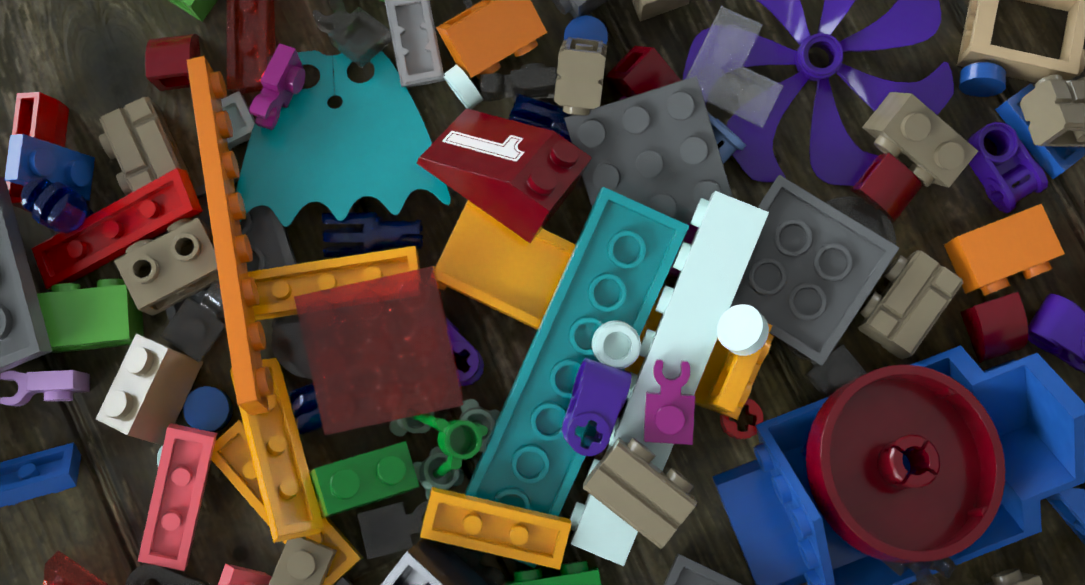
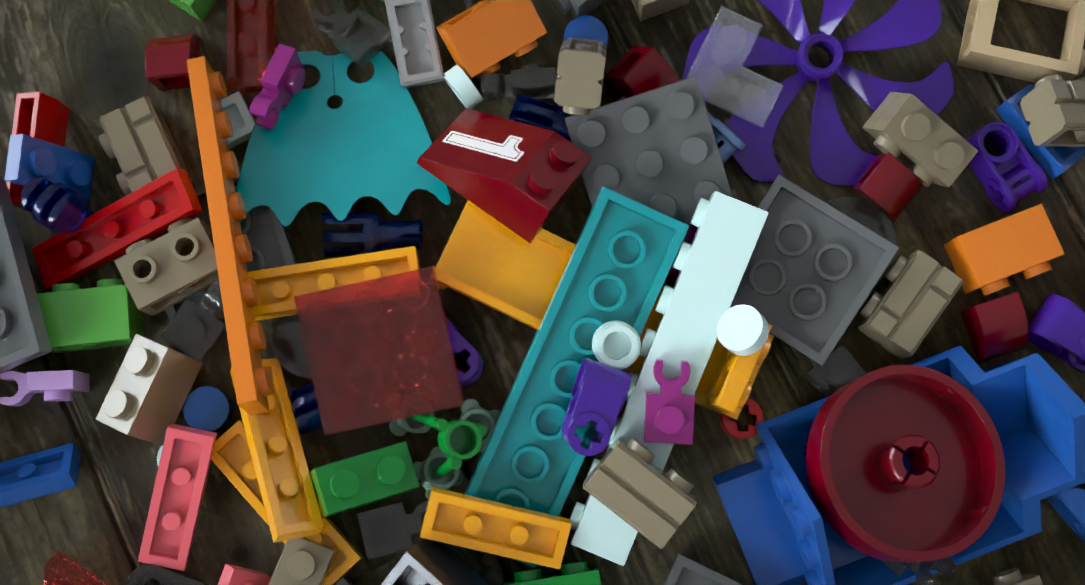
blue tile [959,62,1007,97] -> none

